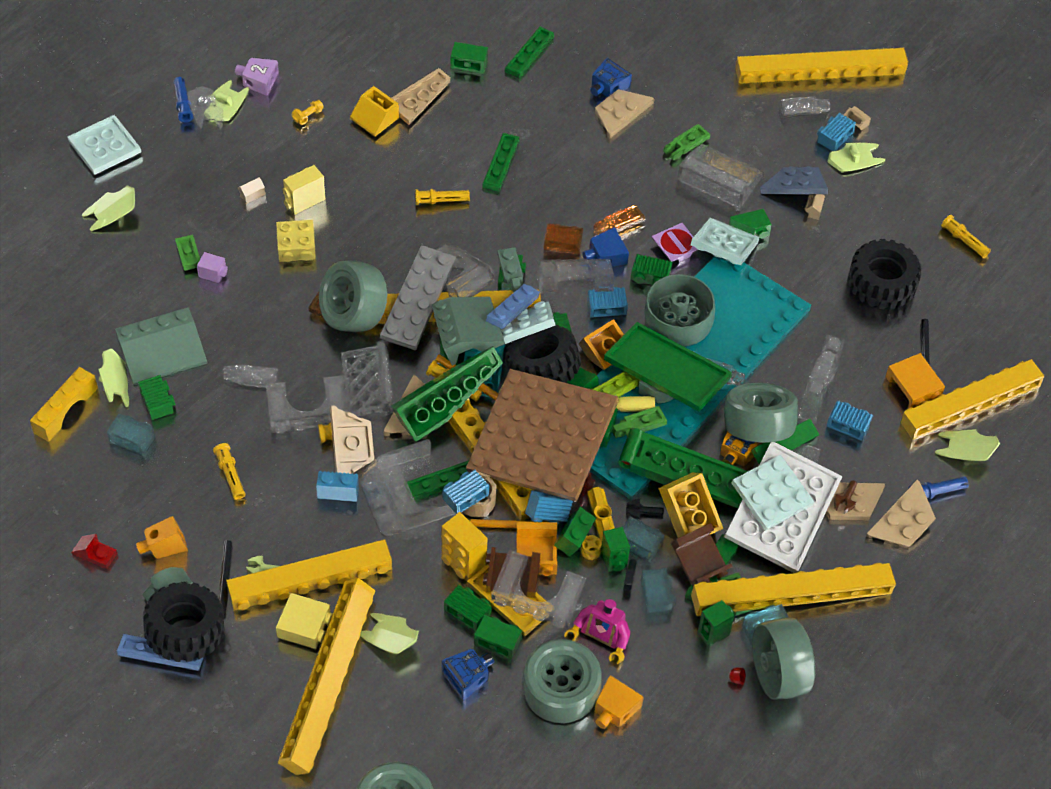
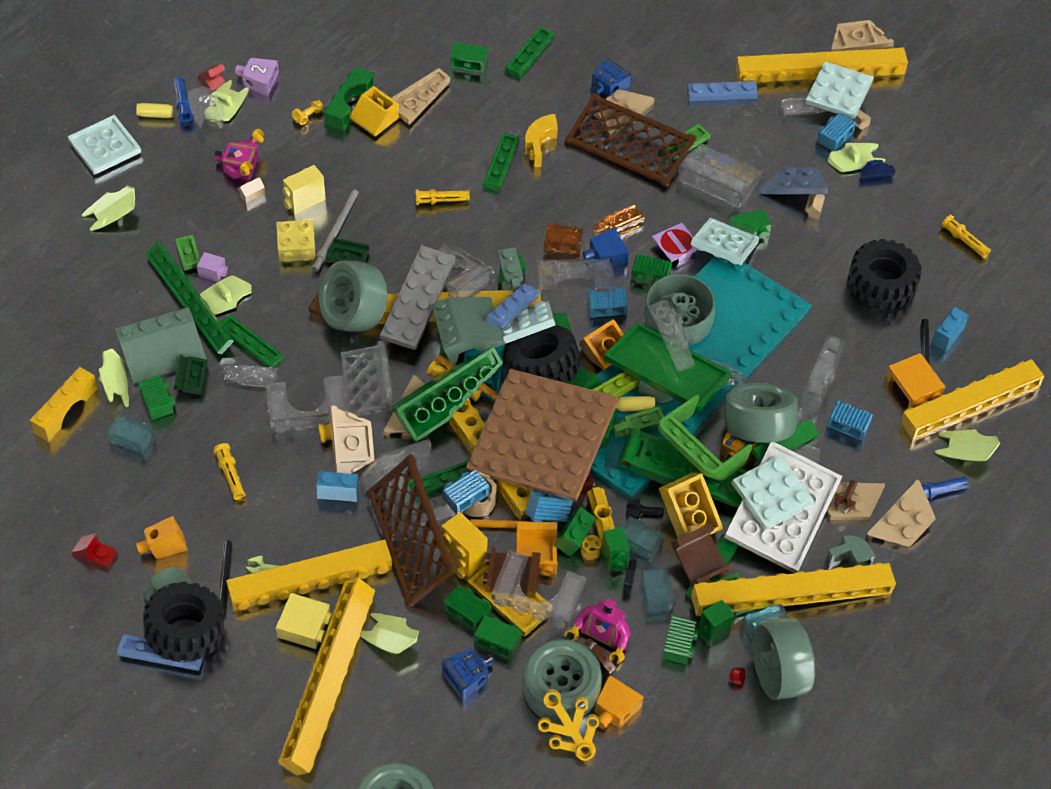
none -> light yellow piece [137,103,173,118]
none -> green plate [145,241,234,354]
none -> dark green plate [173,354,208,395]
none -> slope [197,64,225,91]
none -> yellowish green shield [200,275,252,315]
none -> dark pink torso [214,129,264,181]
none -> green tile [220,314,284,370]
none -> light grey bar [311,189,359,272]
none -> green arch [323,66,375,131]
none -> dark green plate [326,237,370,263]
none -> reddish brown door [366,454,457,608]
none -> yellow arch [525,114,558,167]
none -> yellow plant [538,689,599,761]
none -> reddish brown door [564,93,696,187]
none -> reddish brown tile [584,638,616,675]
none -> clear bracket [649,300,695,372]
none -> bright green windscreen [658,395,753,481]
none -> green brick [662,615,699,665]
none -> medium blue plate [687,81,758,101]
none -> light aqua plate [806,62,873,119]
none -> sand green brick [826,535,875,567]
none -> tan wing [831,20,894,52]
none -> clear blue plate [860,160,896,179]
none -> dark azure brick [931,307,969,351]

